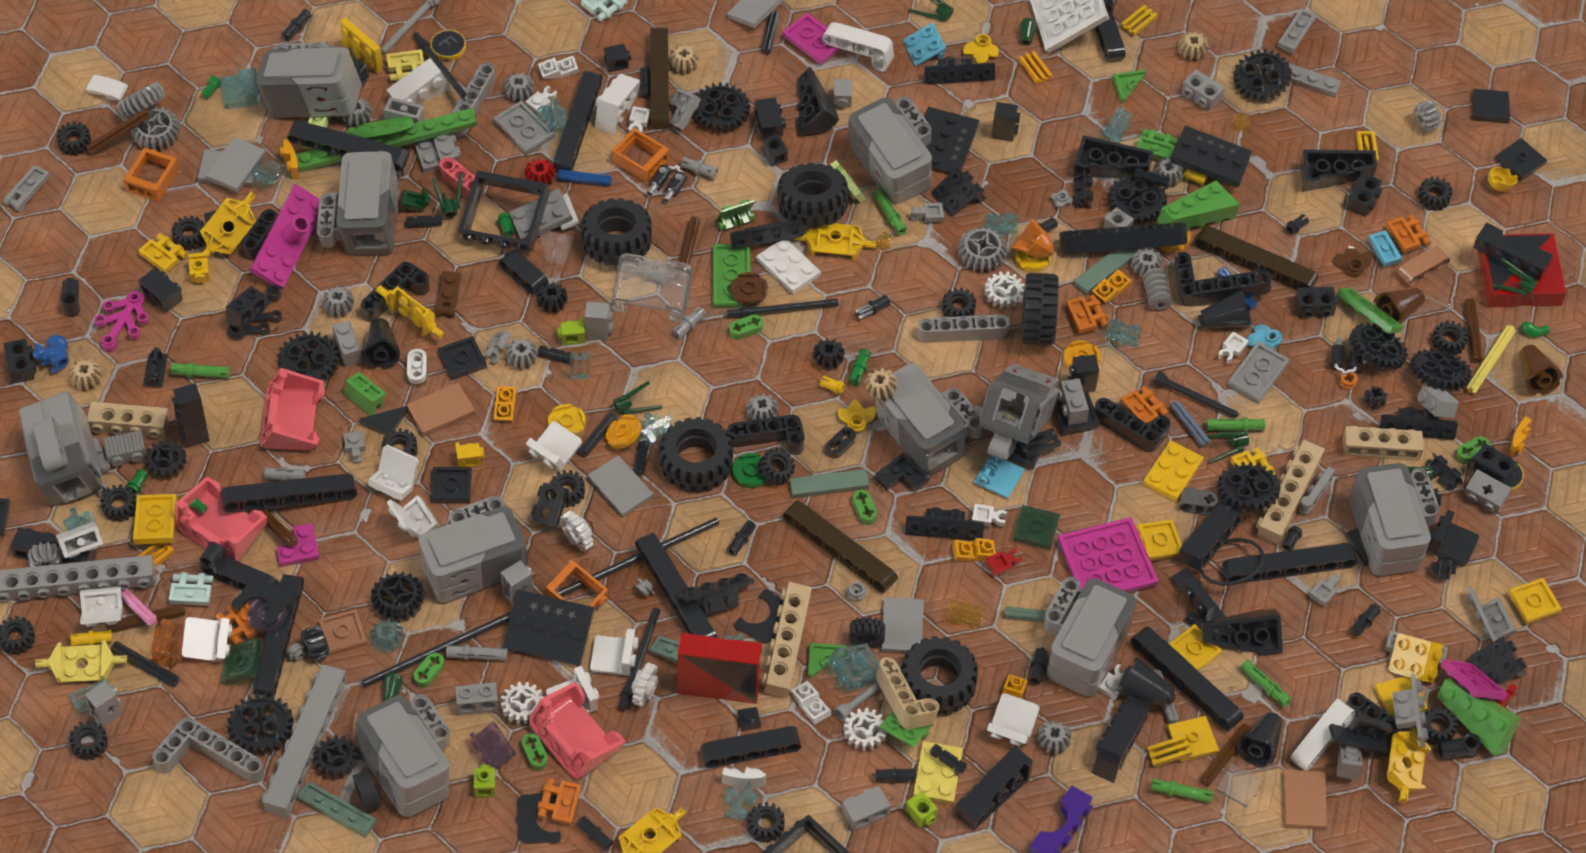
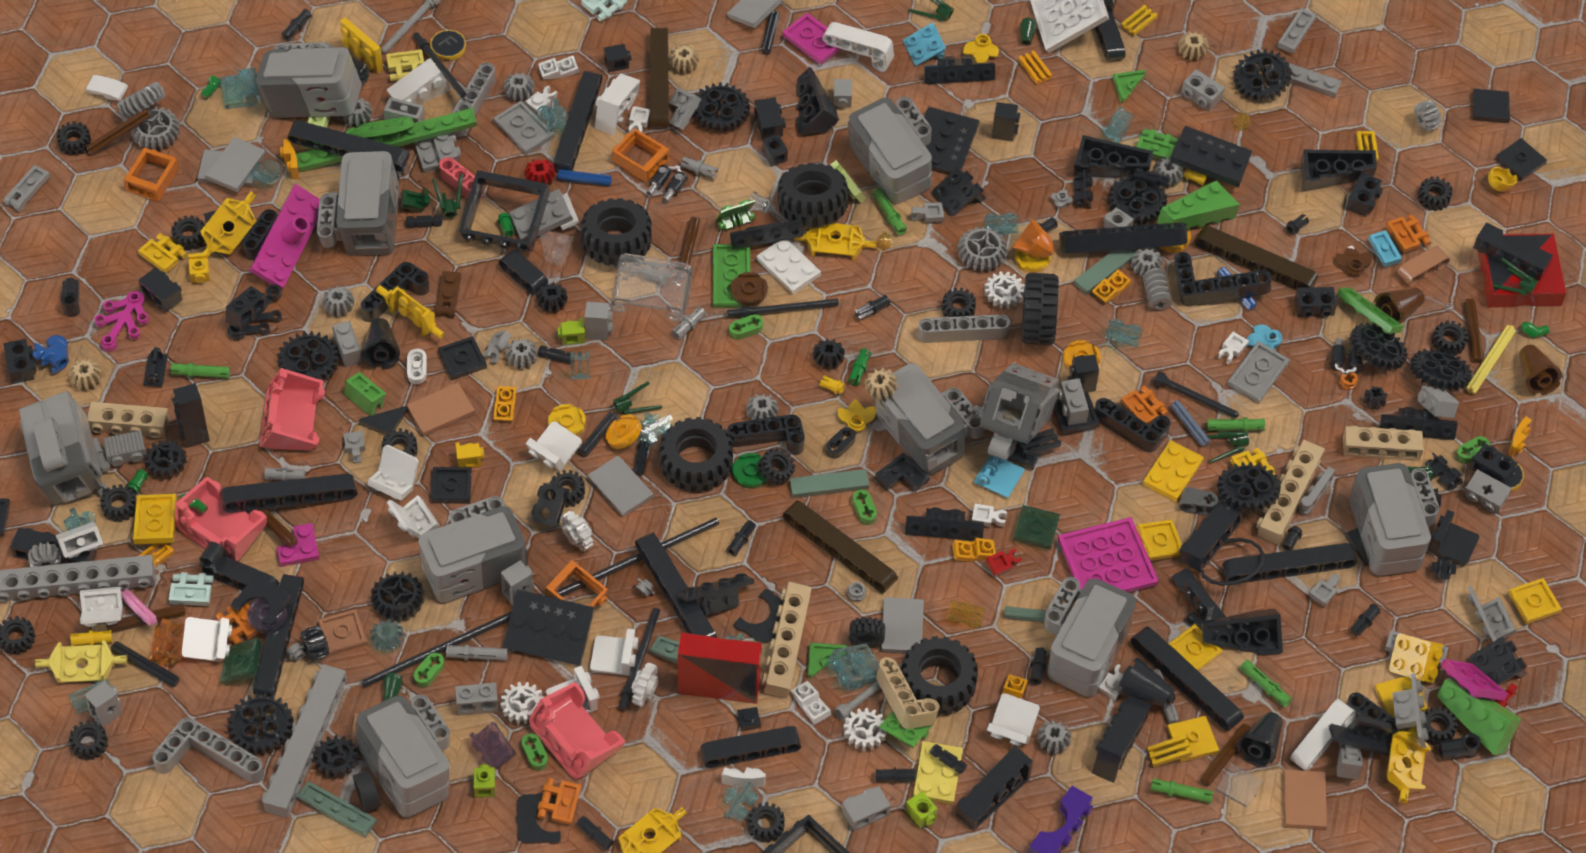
black axle [640,66,651,98] -> none
orange plate [1066,295,1109,334] -> none
black cone [1198,290,1252,329] -> none
none -> clear bush [749,191,772,213]

